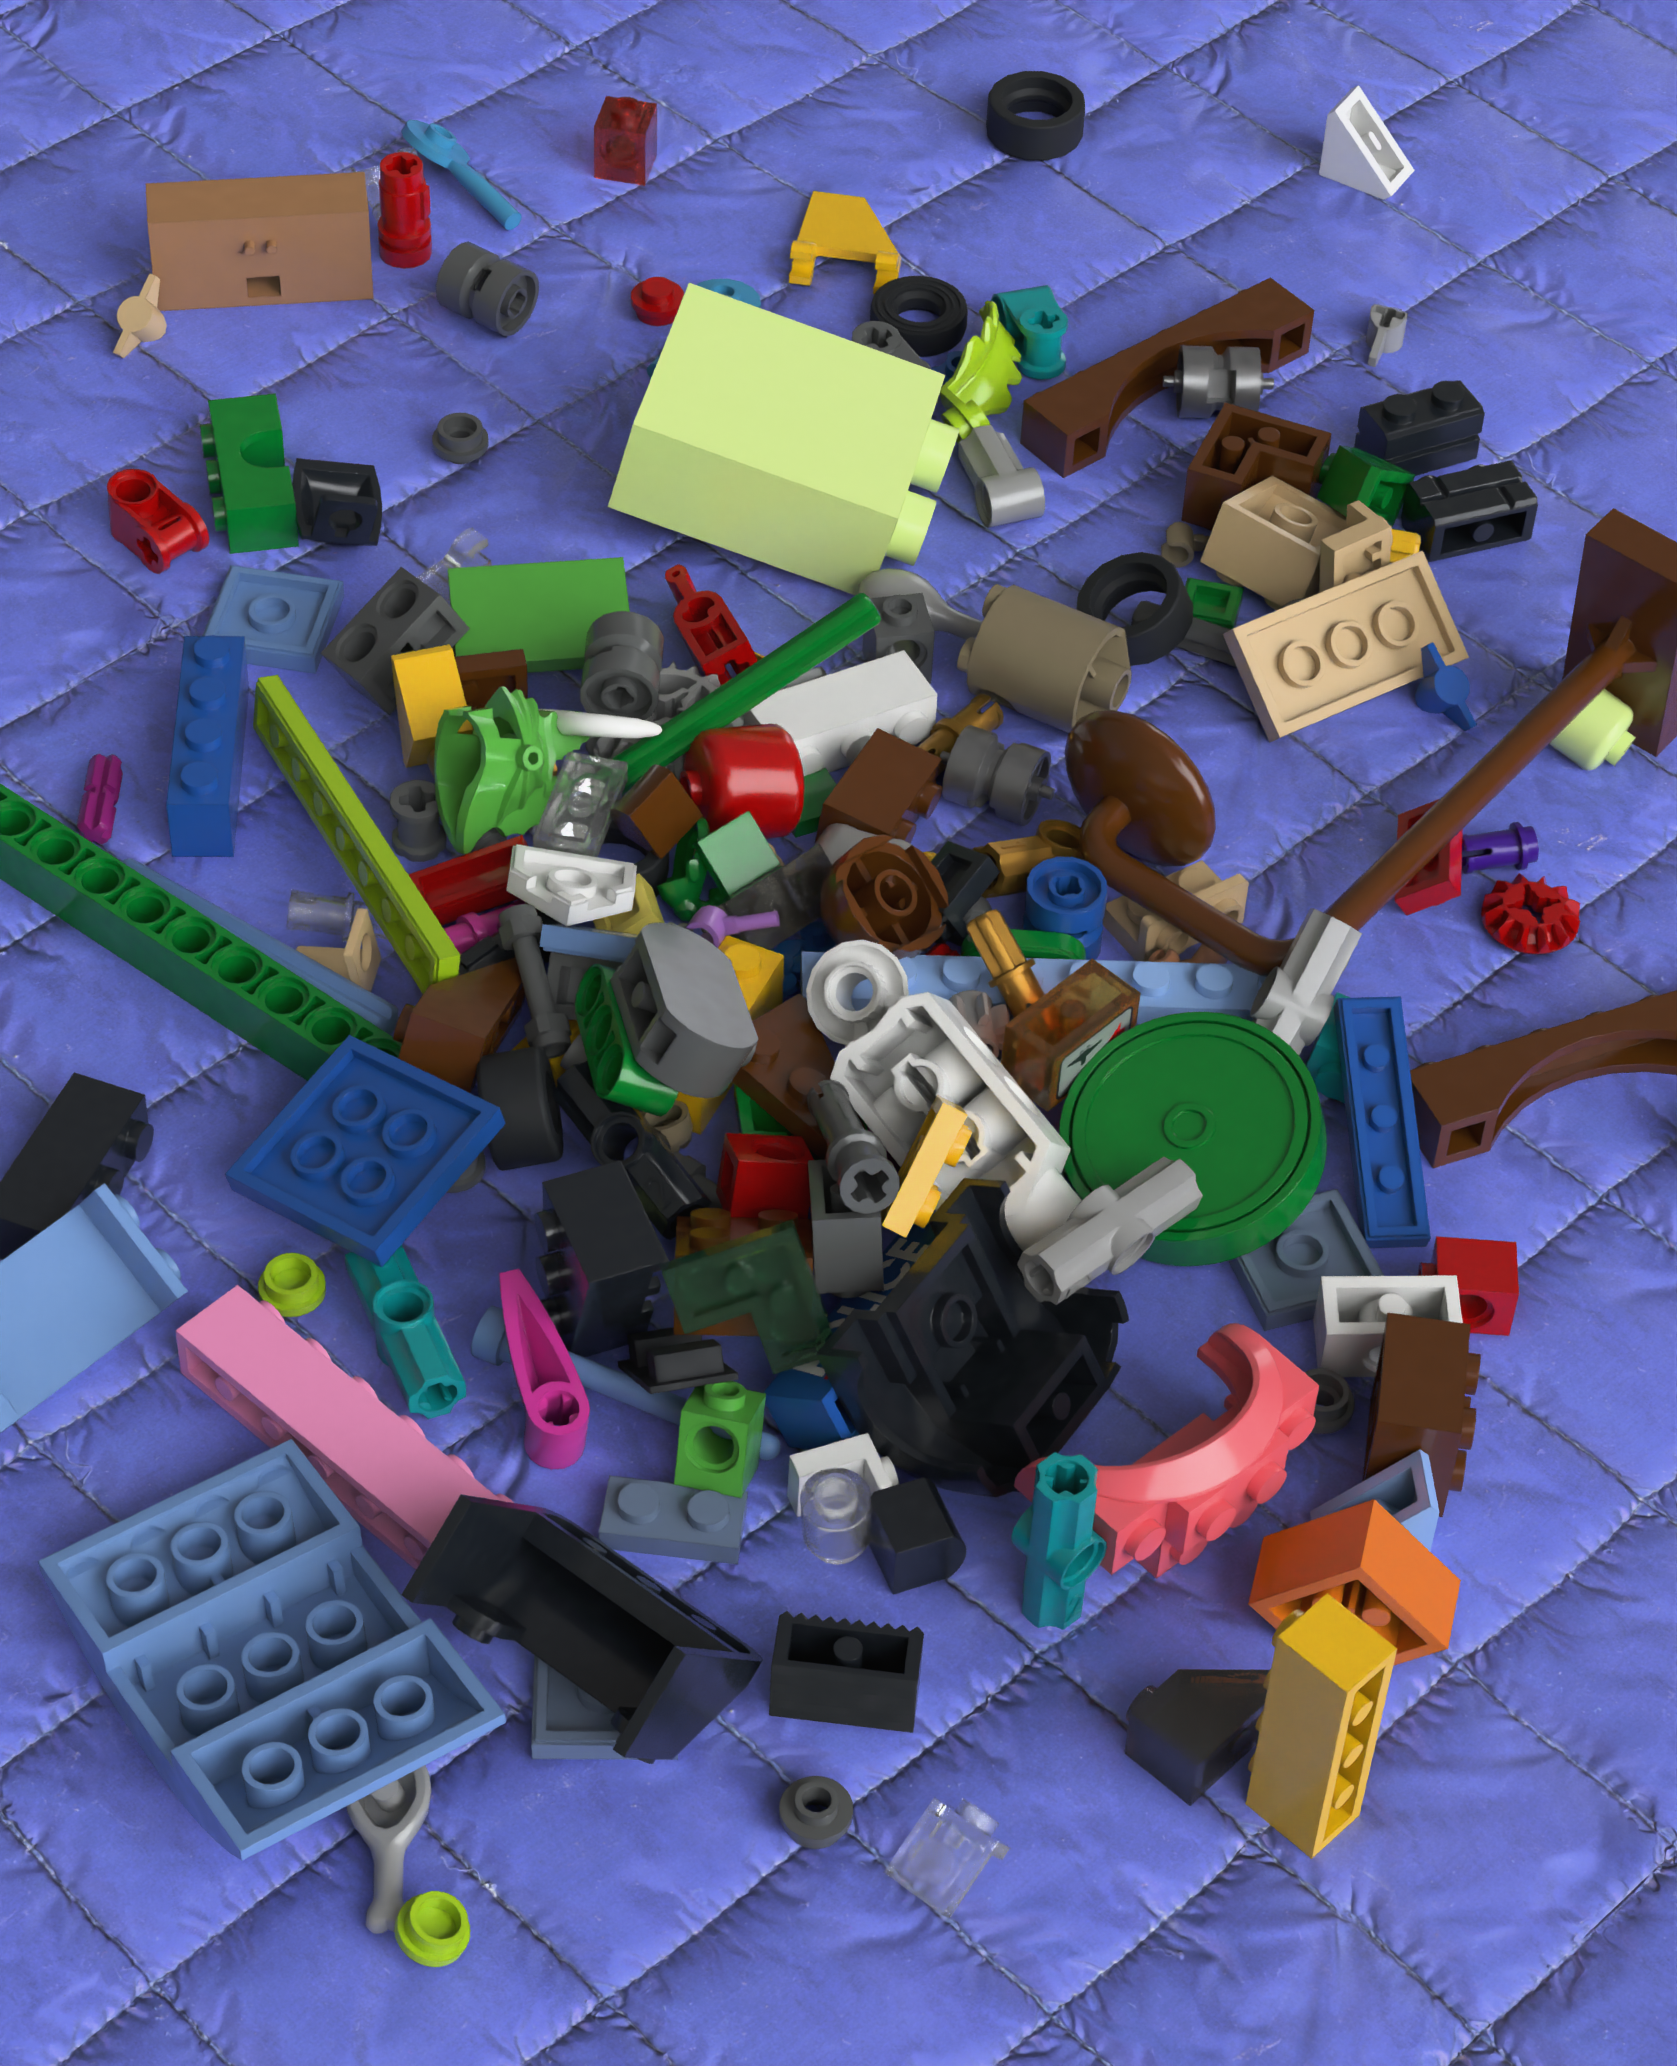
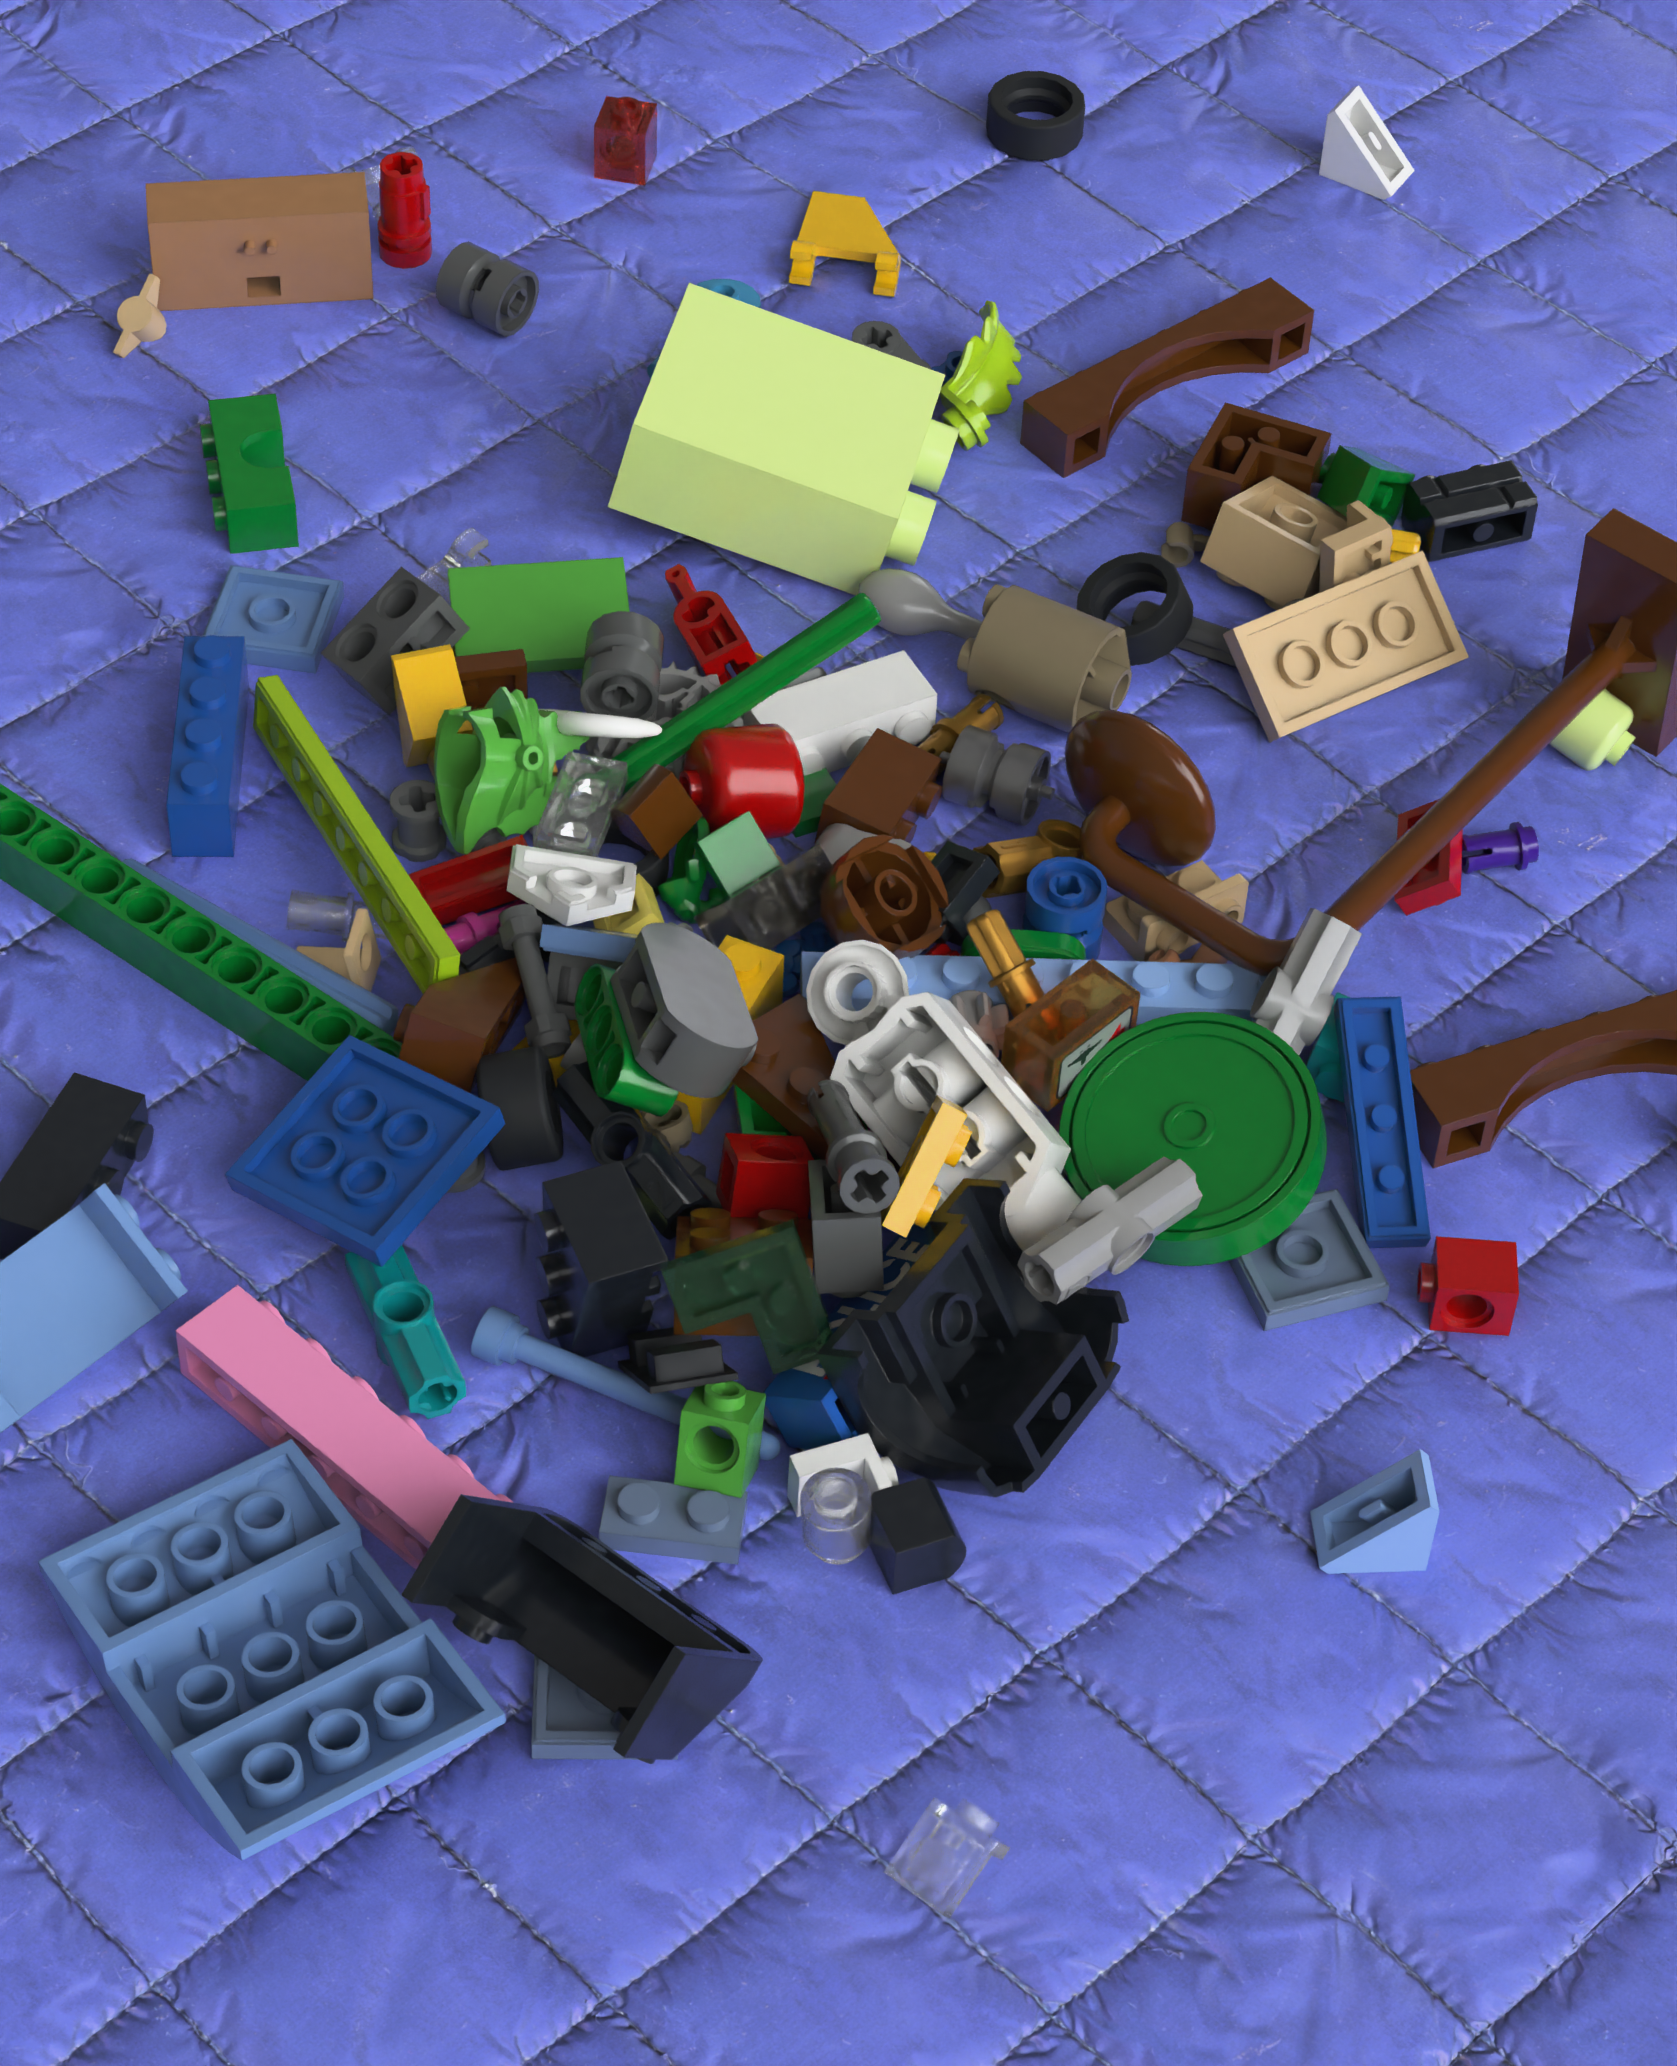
magenta piece [77,754,123,844] -> none
red piece [107,469,209,574] -> none
lime plate [258,1253,326,1317] -> none
black piece [292,458,382,546] -> none
light grey piece [346,1765,431,1934] -> none
lime plate [394,1891,470,1967] -> none
dark azure piece [401,119,522,230] -> none
dark grey plate [432,413,489,464] -> none
dark pink piece [499,1268,590,1469] -> none
red plate [631,277,684,326] -> none
medium lavender hand [686,905,780,948] -> none
black brick [769,1611,924,1733] -> none
dark grey plate [779,1776,853,1849] -> none
dark grey brick [862,593,935,684] -> none
black tyre [870,276,968,357] -> none
light grey piece [958,425,1045,528] -> none
teal piece [991,285,1068,379] -> none
teal piece [1011,1452,1107,1630] -> none
coral piece [1014,1323,1319,1579] -> none
clear smoke slope [1124,1669,1270,1806] -> none
flat silver wheel [1163,345,1274,419] -> none
green tile [1185,577,1244,629] -> none
yellow brick [1245,1593,1397,1859] -> none
orange brick [1248,1499,1461,1666] -> none
dark grey plate [1305,1368,1355,1434] -> none
white brick [1313,1275,1463,1377] -> none
black brick [1354,380,1485,476] -> none
reddish brown brick [1362,1313,1481,1517] -> none
light grey piece [1366,304,1408,367] -> none
blue piece [1415,642,1477,731] -> none
red gear [1481,873,1580,954] -> none

